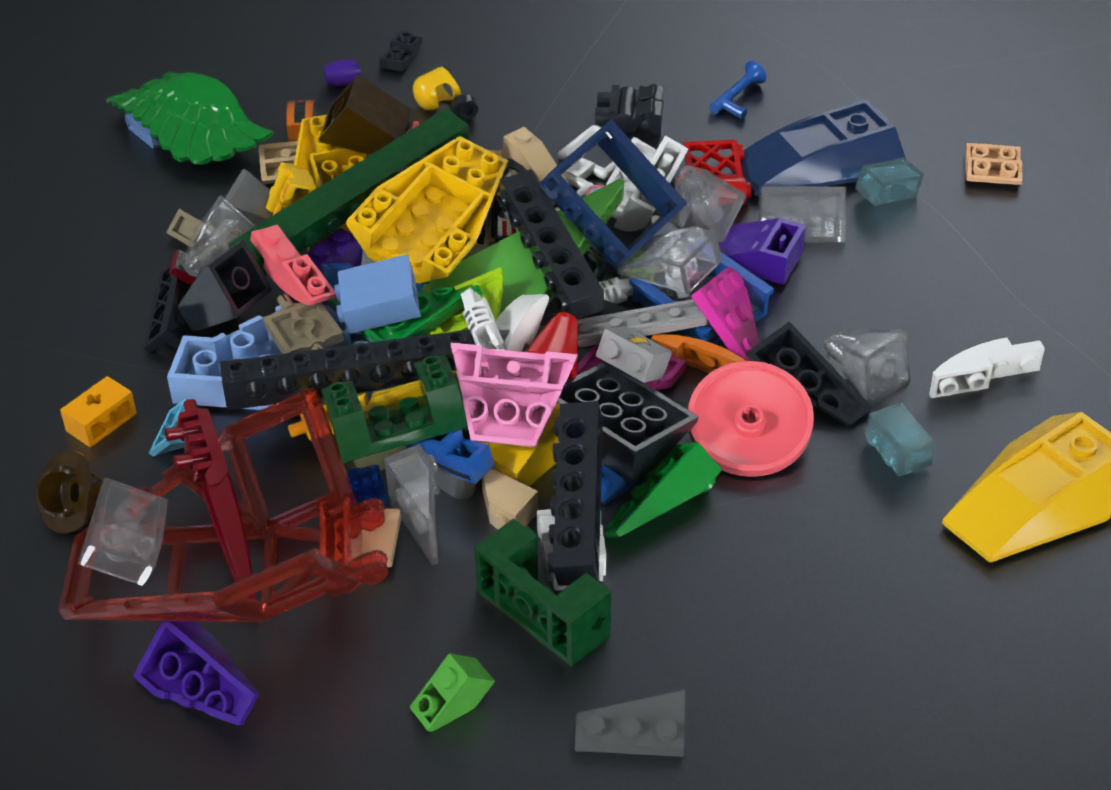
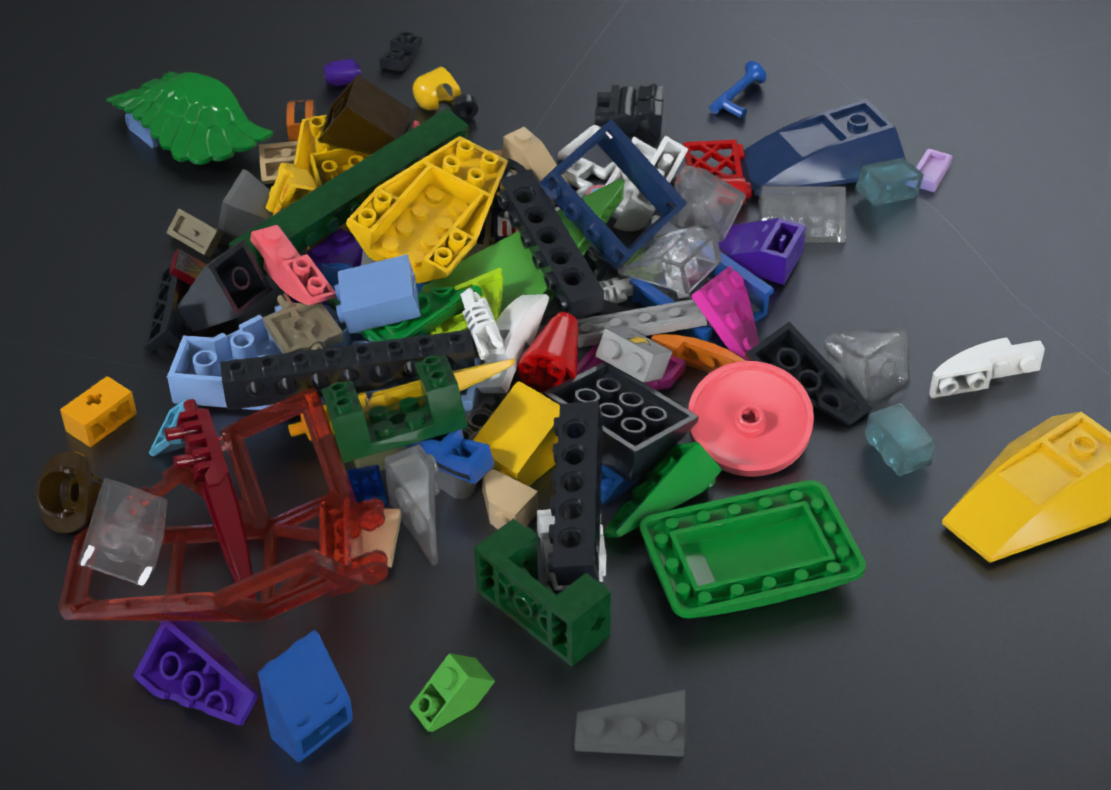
clear slope [181,195,255,278] -> none
bright pink wedge [451,343,578,447] -> none
light nougat slope [965,143,1022,185] -> none
none -> blue slope [258,630,353,763]
none -> green wedge [640,480,866,618]
none -> lavender tile [909,149,953,192]

